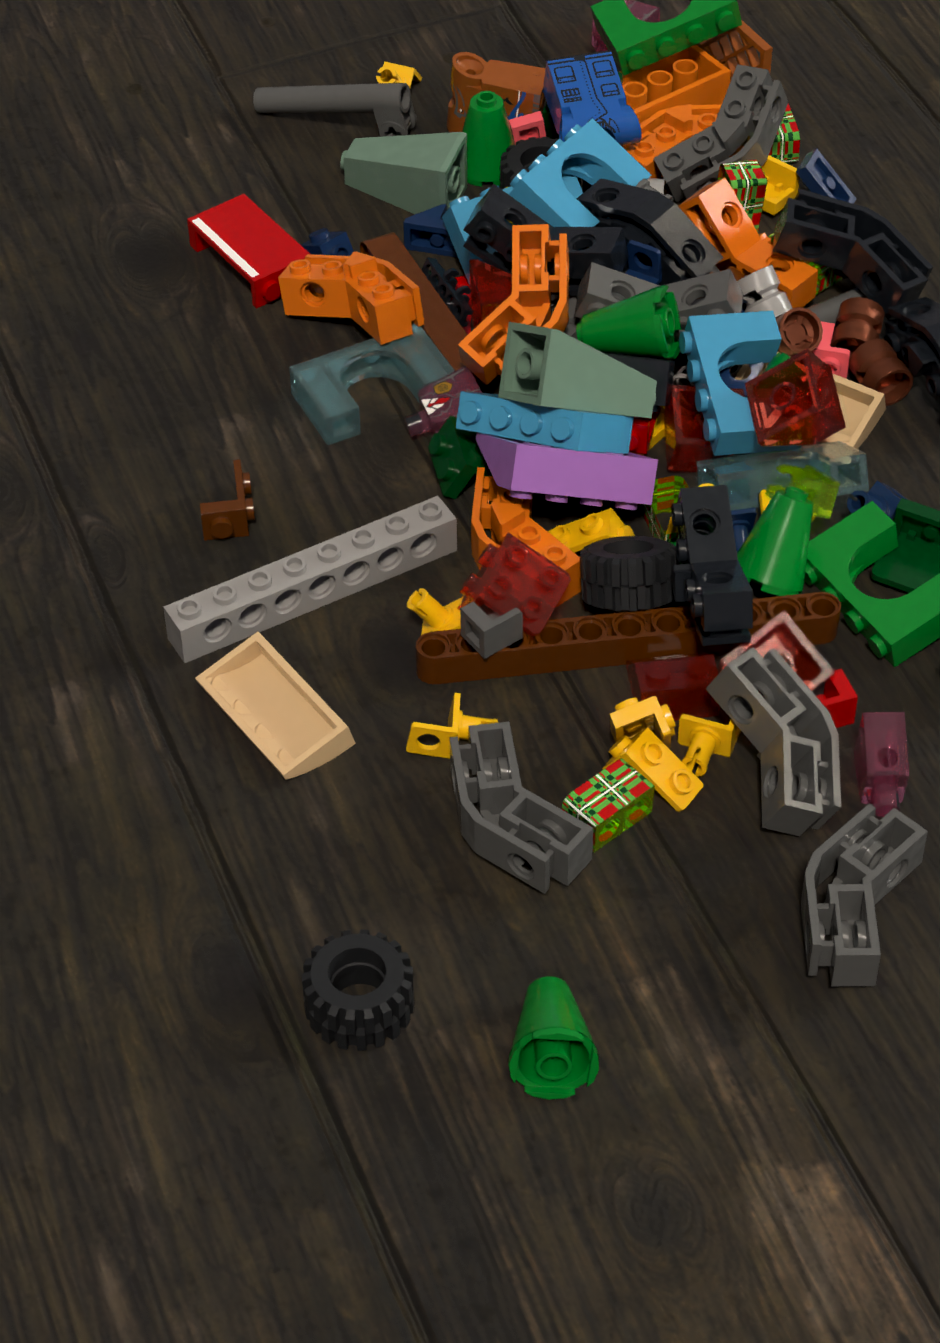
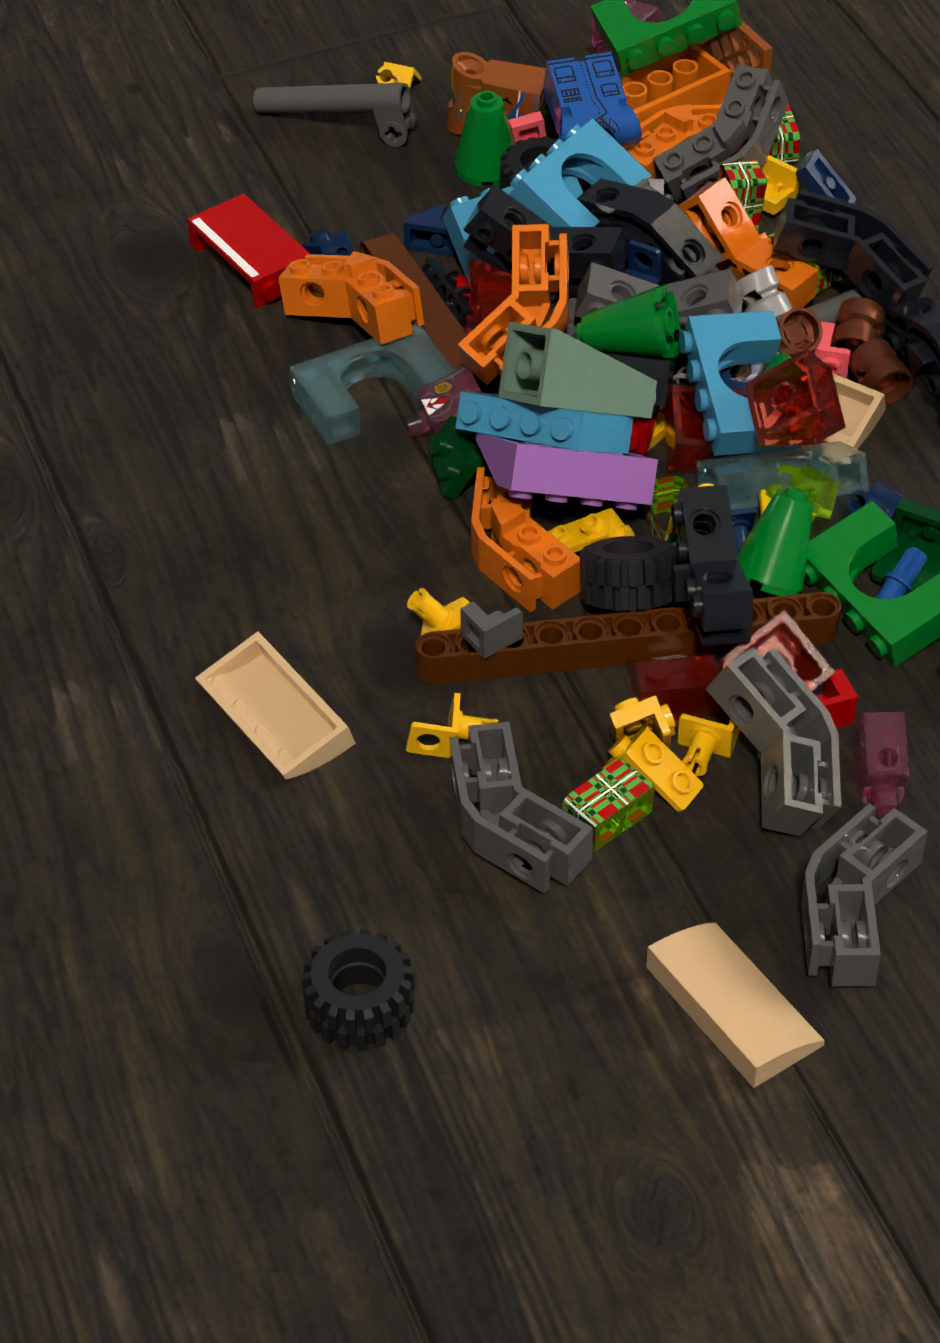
light grey brick [163,496,457,663] -> none
reddish brown bracket [200,459,255,541] -> none
sand green slope [340,132,467,214] -> none
clear red bracket [457,532,571,636] -> none
green cone [508,976,599,1100] -> none
none -> tan slope [646,922,825,1088]
none -> blue axle [875,547,927,599]

